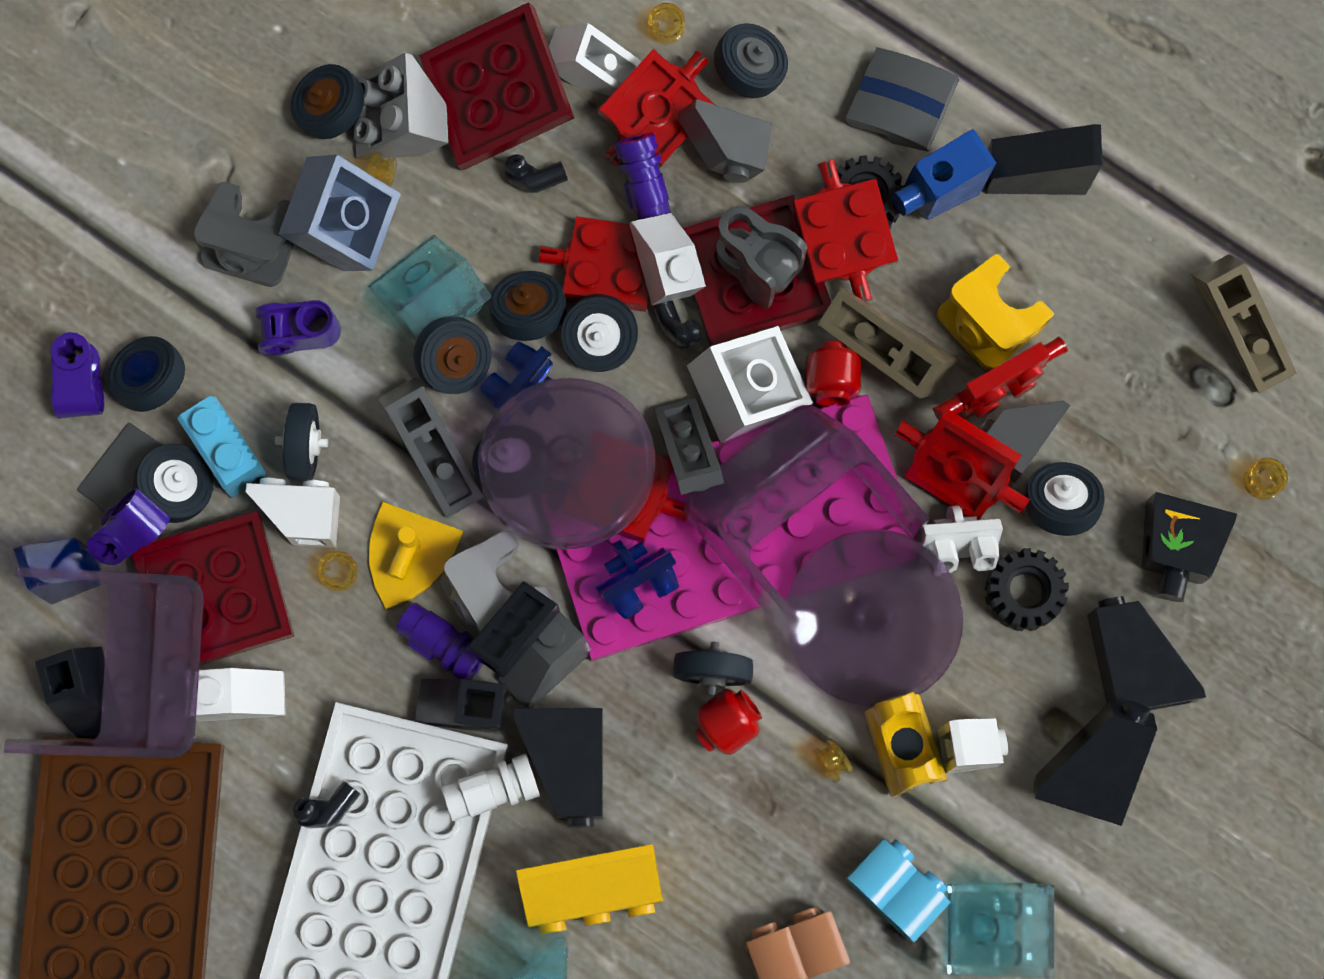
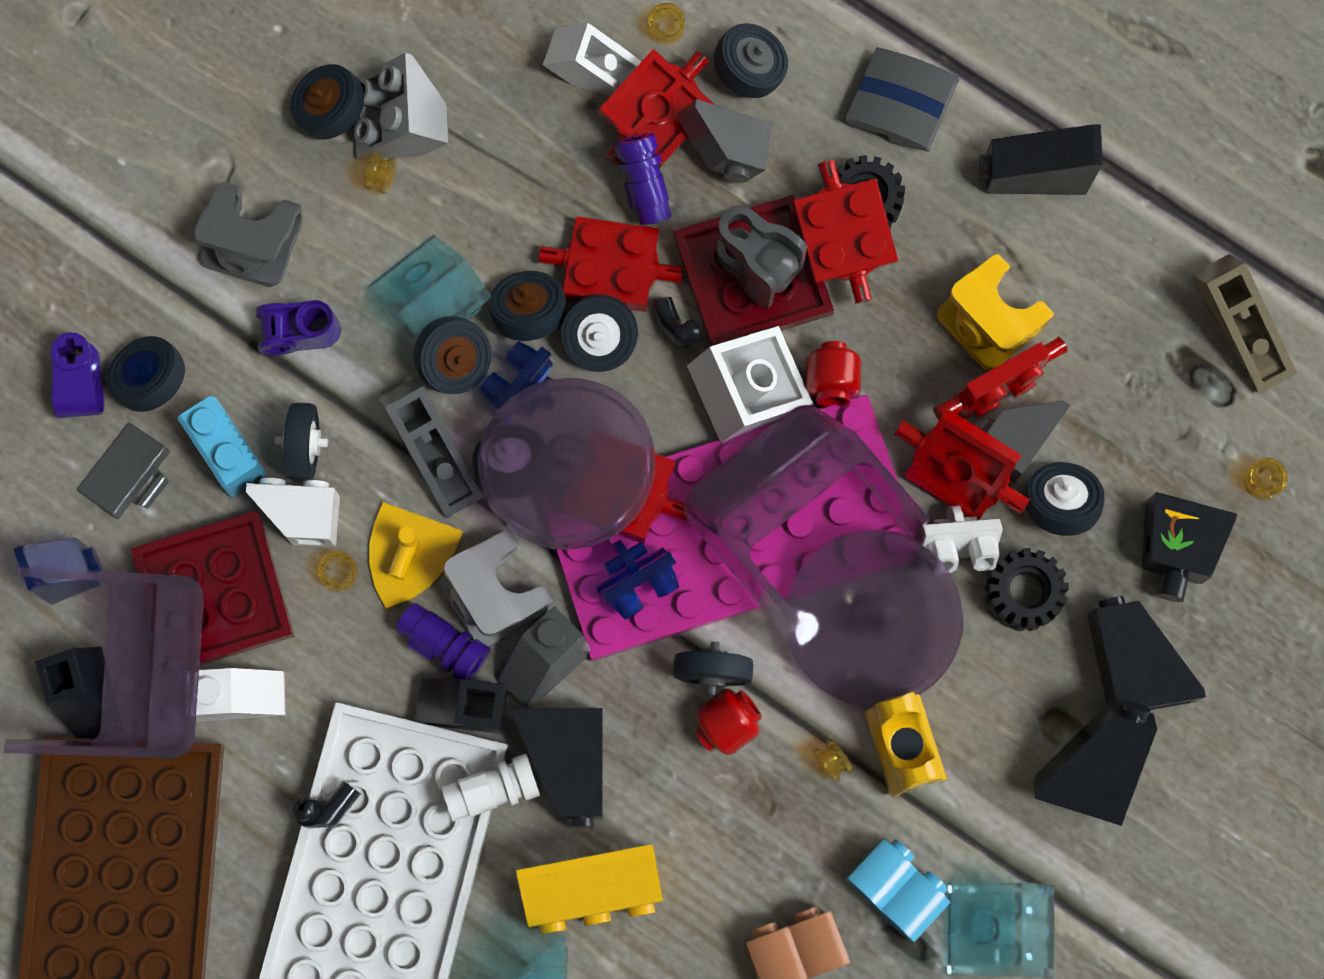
dark purple piece [87,488,170,565] -> none
black wheel [133,444,214,523] -> none
sand blue brick [278,155,401,271] -> none
dark red plate [419,2,574,170] -> none
black plate [467,581,560,678] -> none
black arm [504,154,568,193] -> none
white slope [629,213,706,305] -> none
dark grey plate [654,397,724,495] -> none
dark tan slope [818,289,958,399] -> none
blue torso [892,128,997,220] -> none
white slope [937,718,1008,774] -> none

